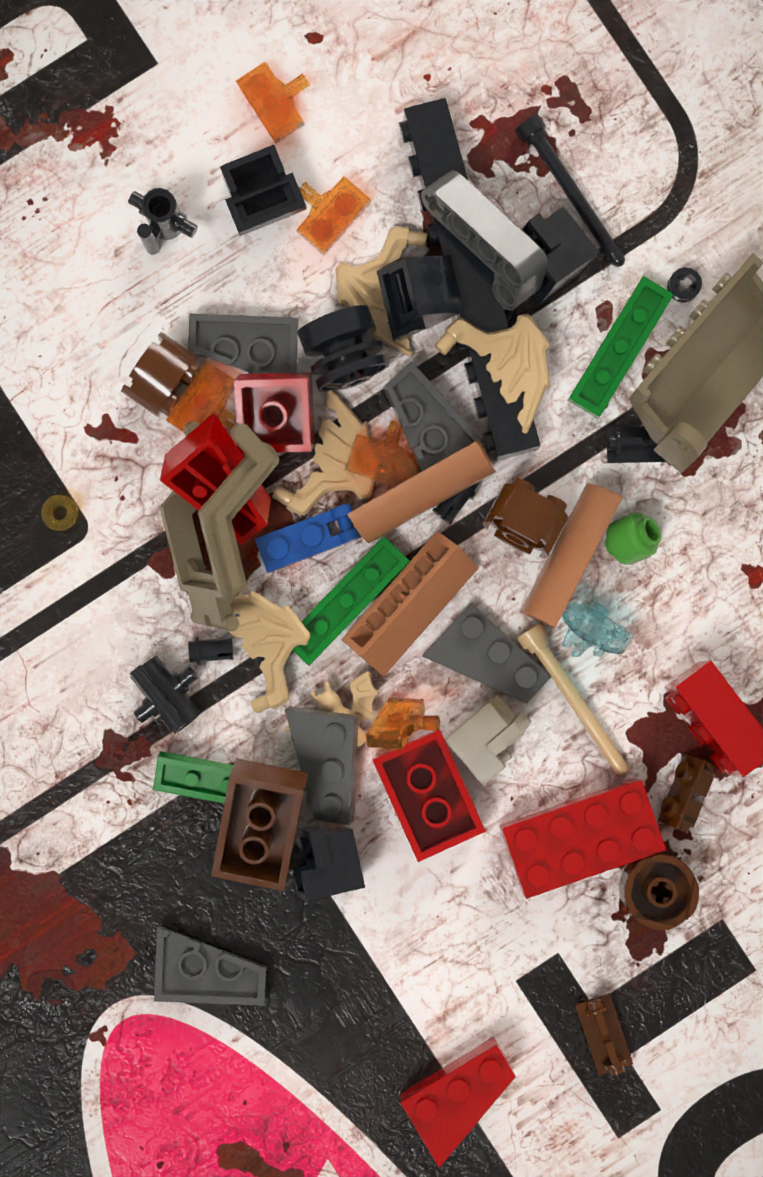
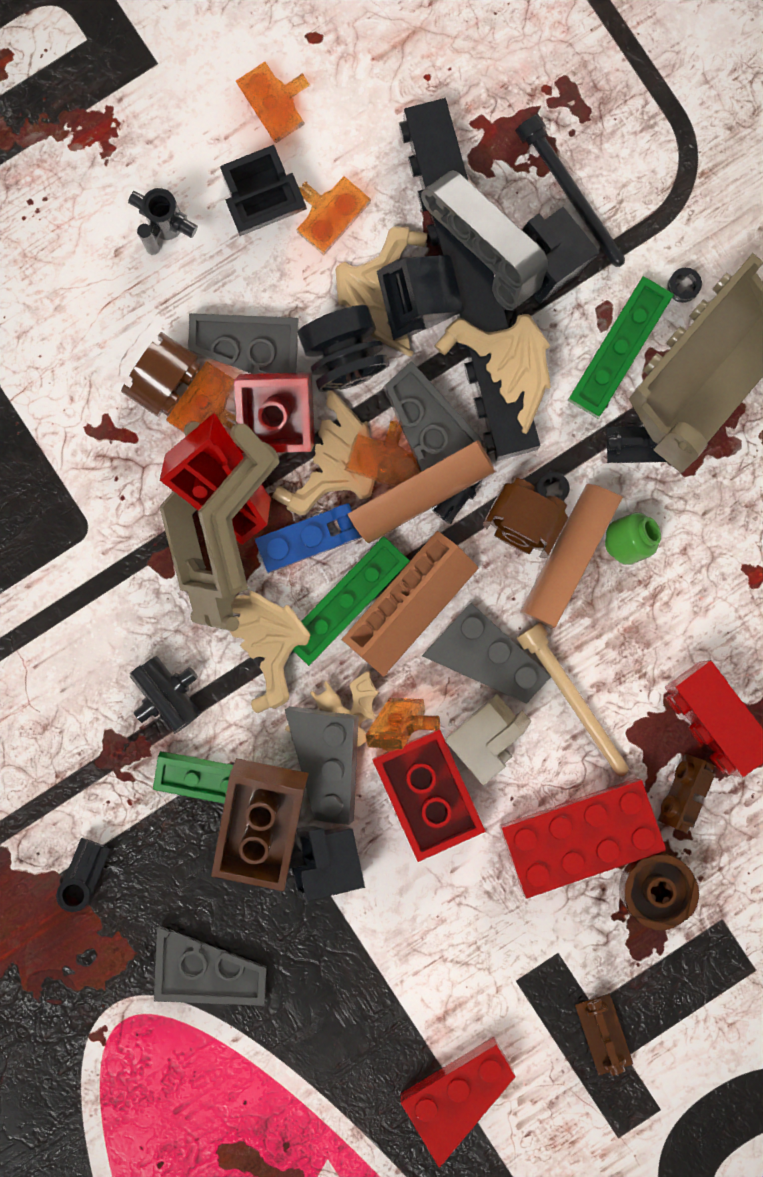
clear yellow plate [41,495,78,531] -> none
black pin [188,637,233,666] -> none
clear light blue plate [562,601,633,657] -> none
none -> black piece [56,837,111,912]
none -> black bush [536,472,570,501]

